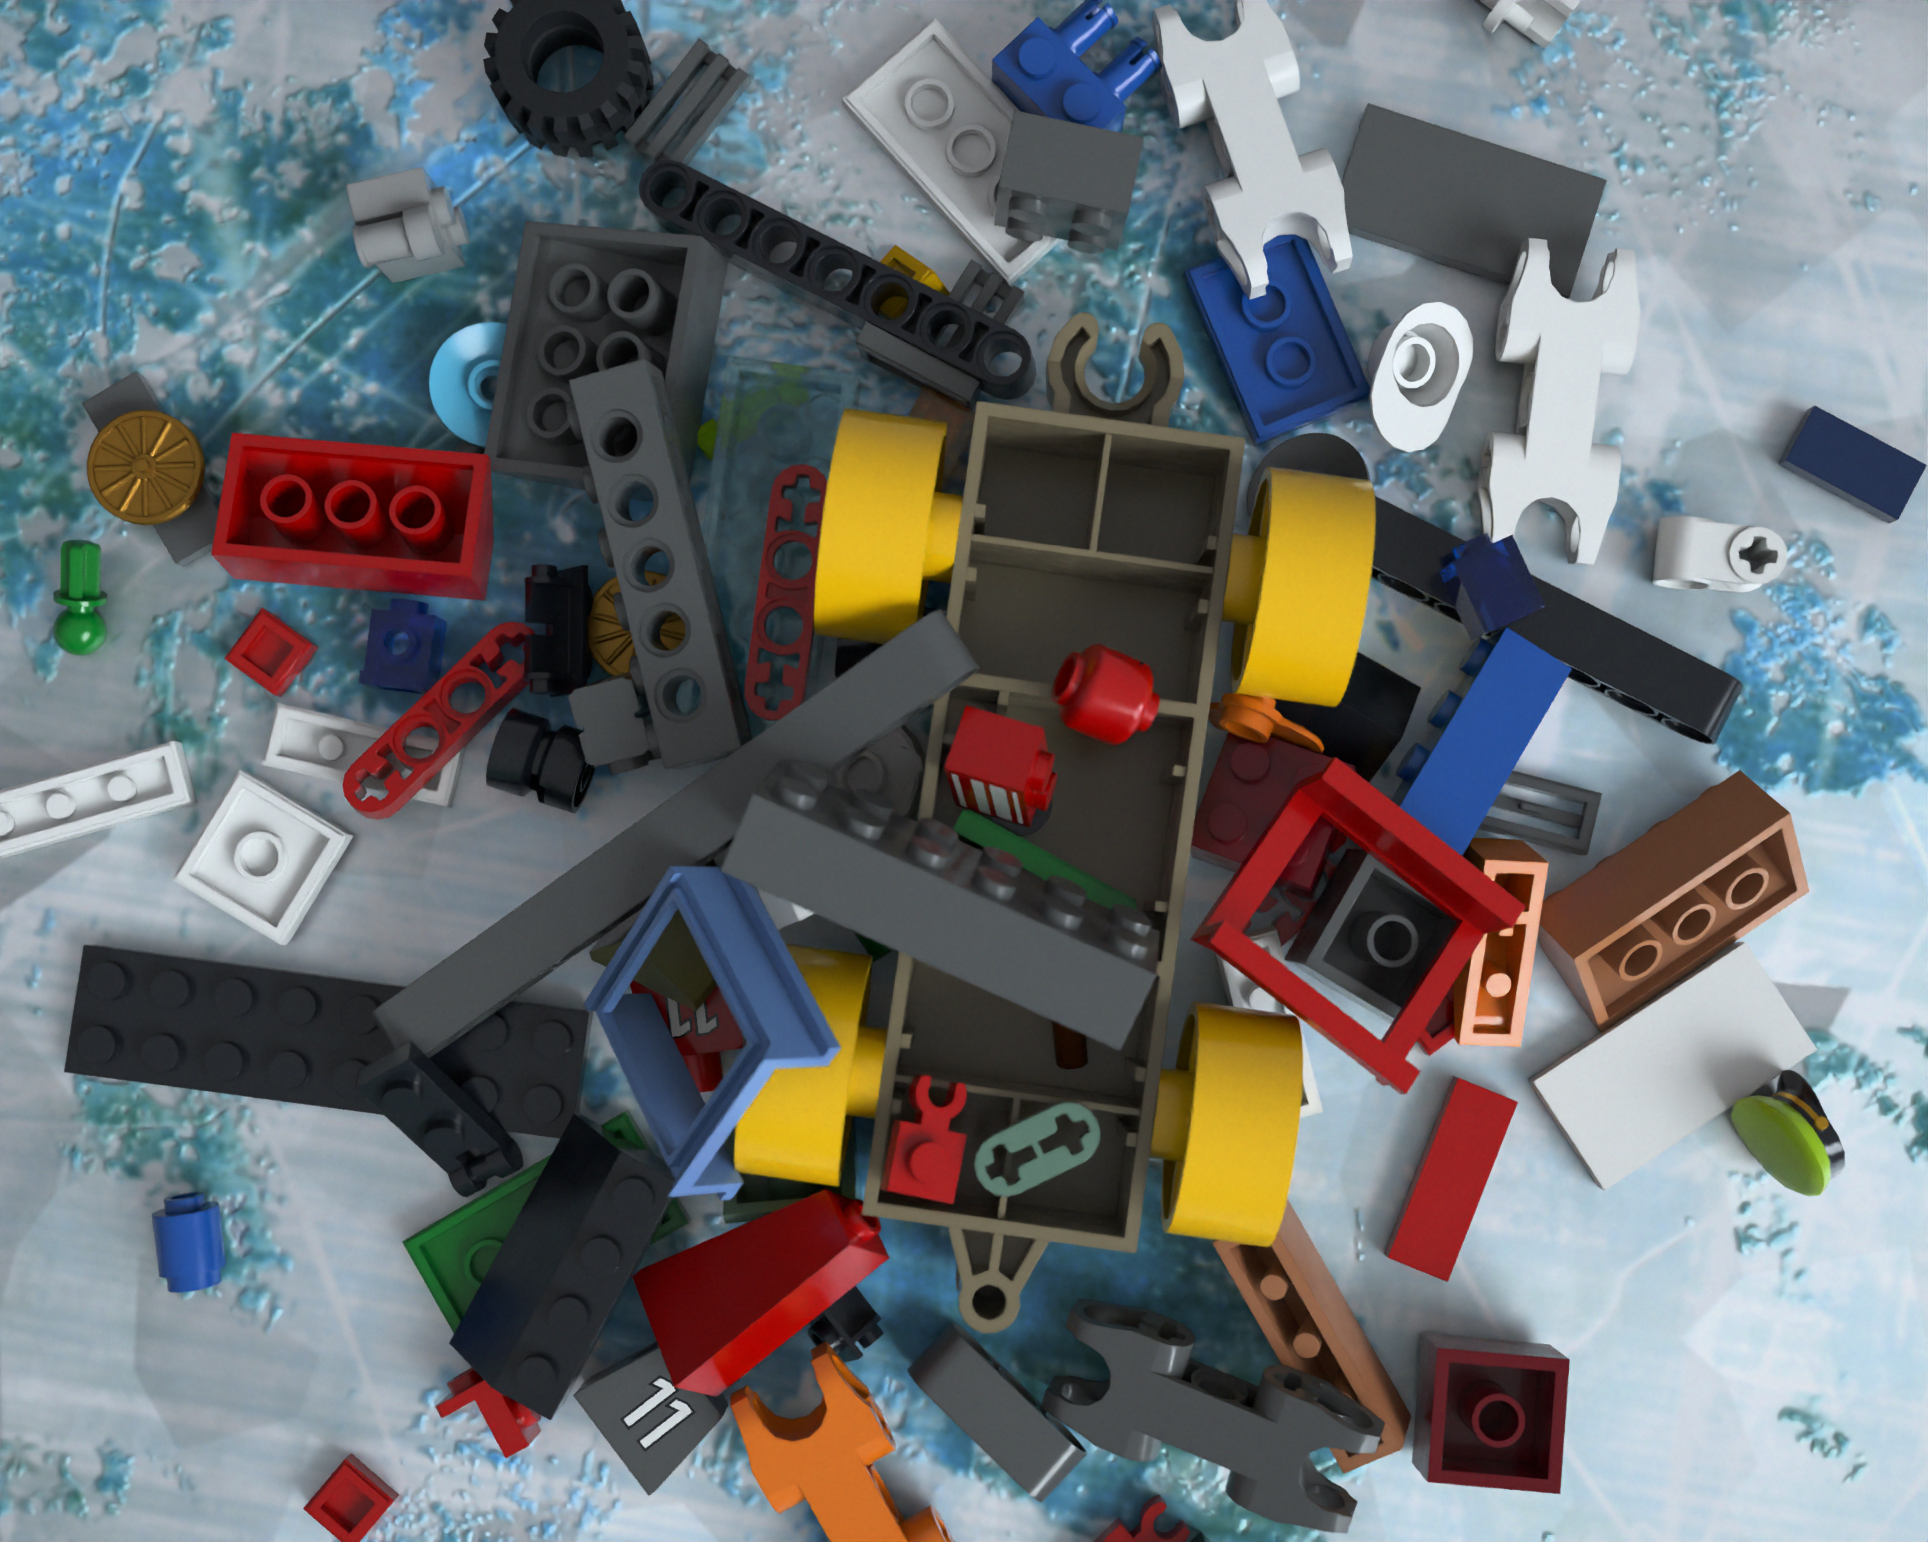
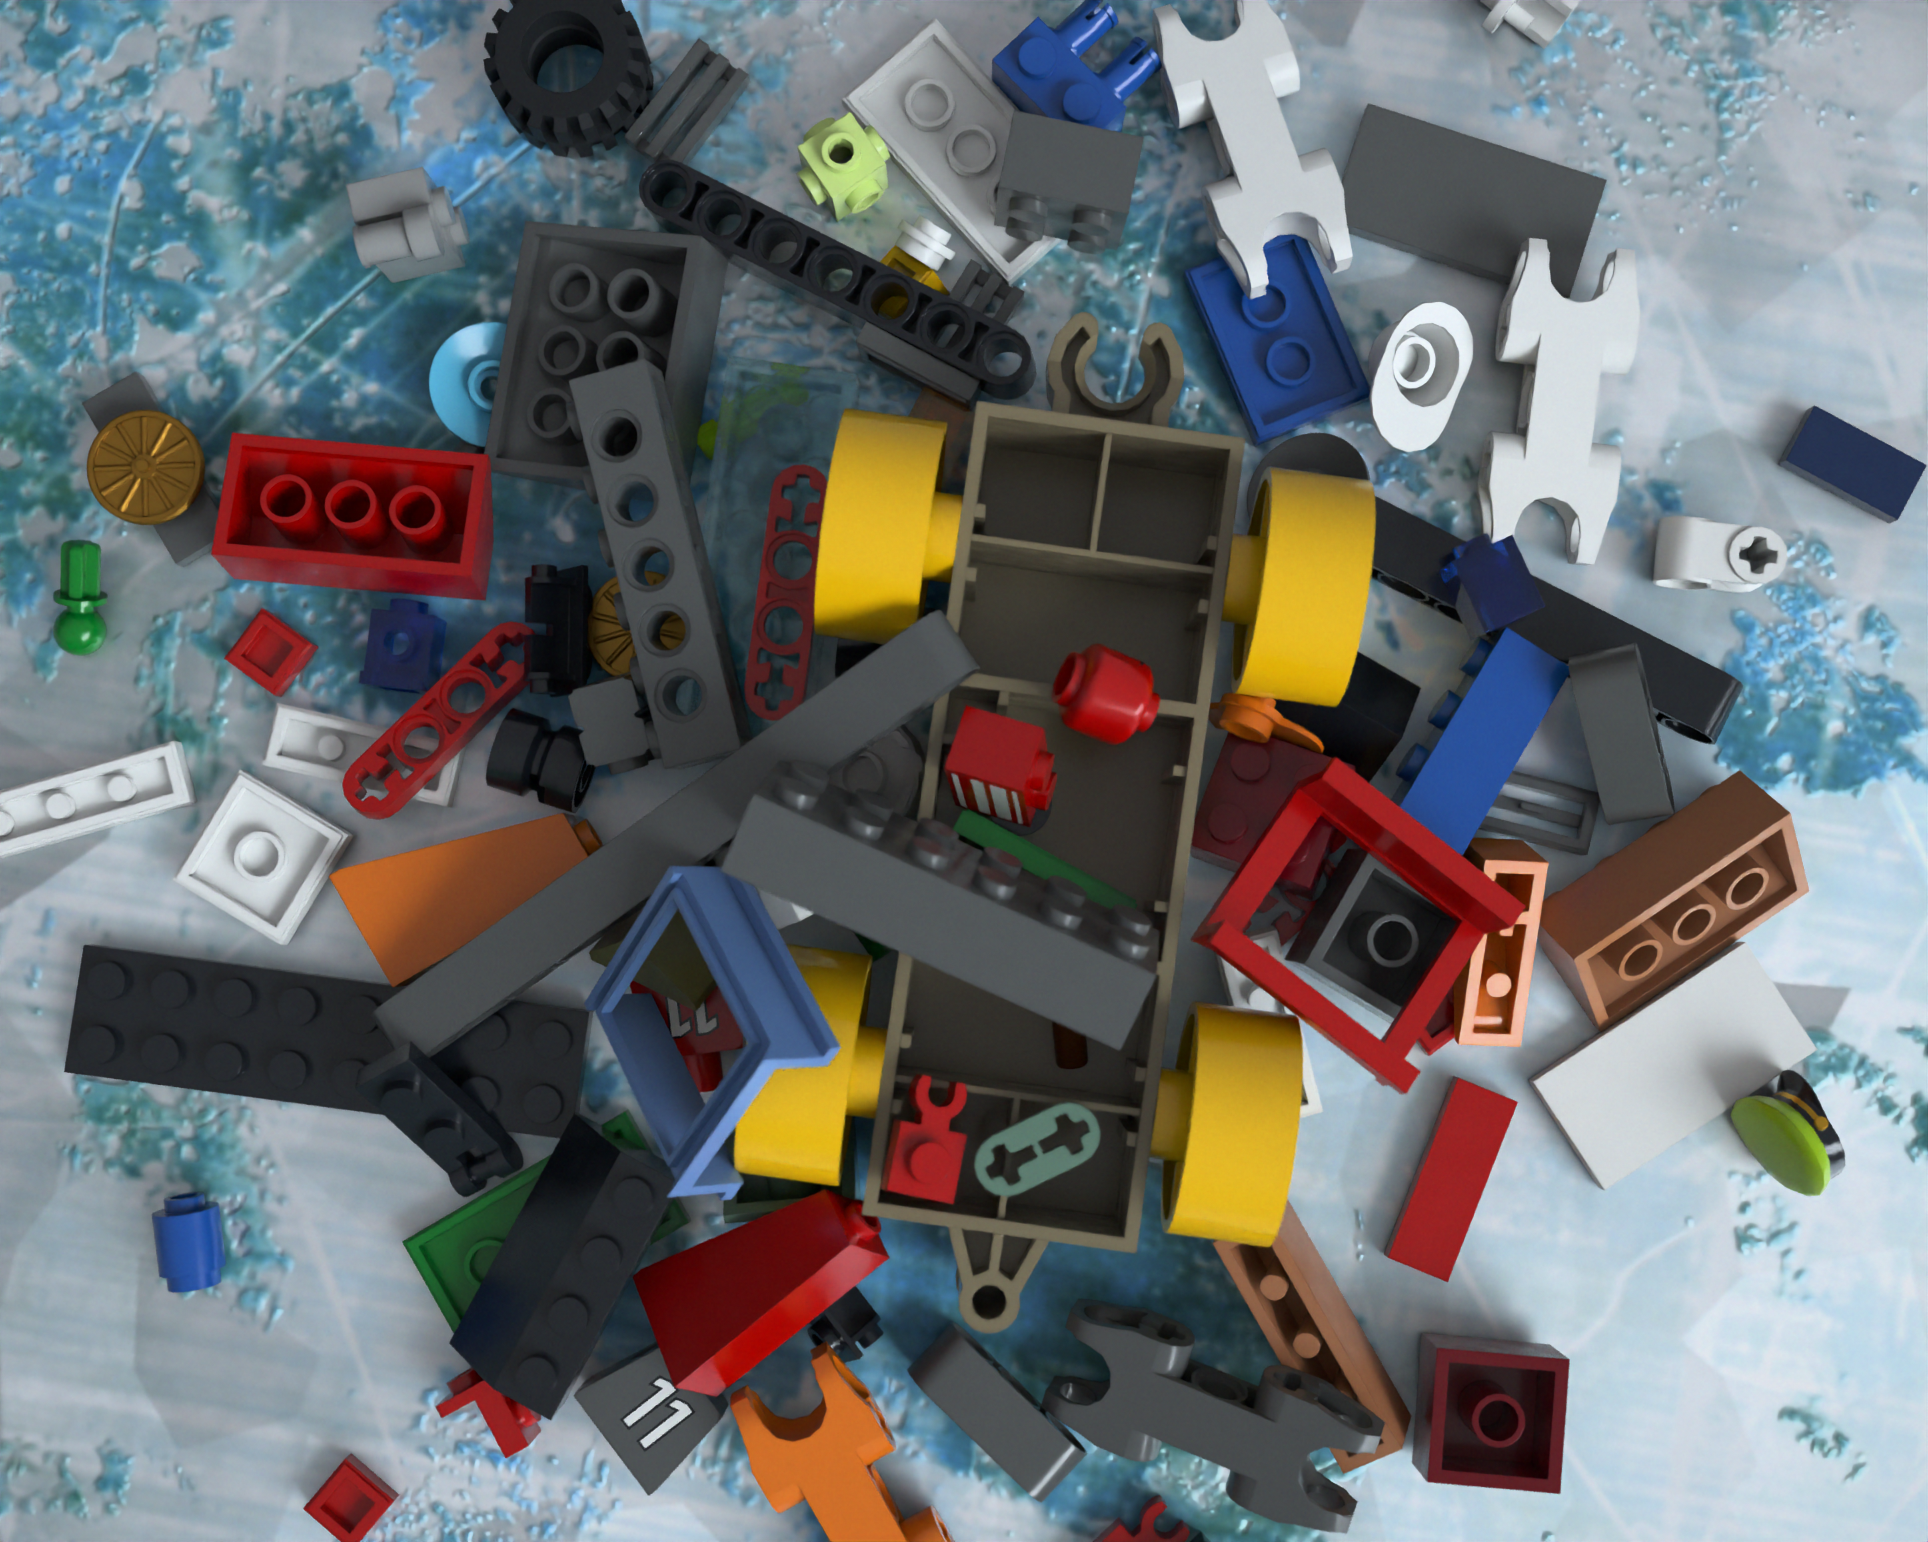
none -> orange slope [329,813,604,988]
none -> yellowish green brick [796,112,890,222]
none -> white plate [895,215,956,271]
none -> dark grey beam [1569,642,1675,825]

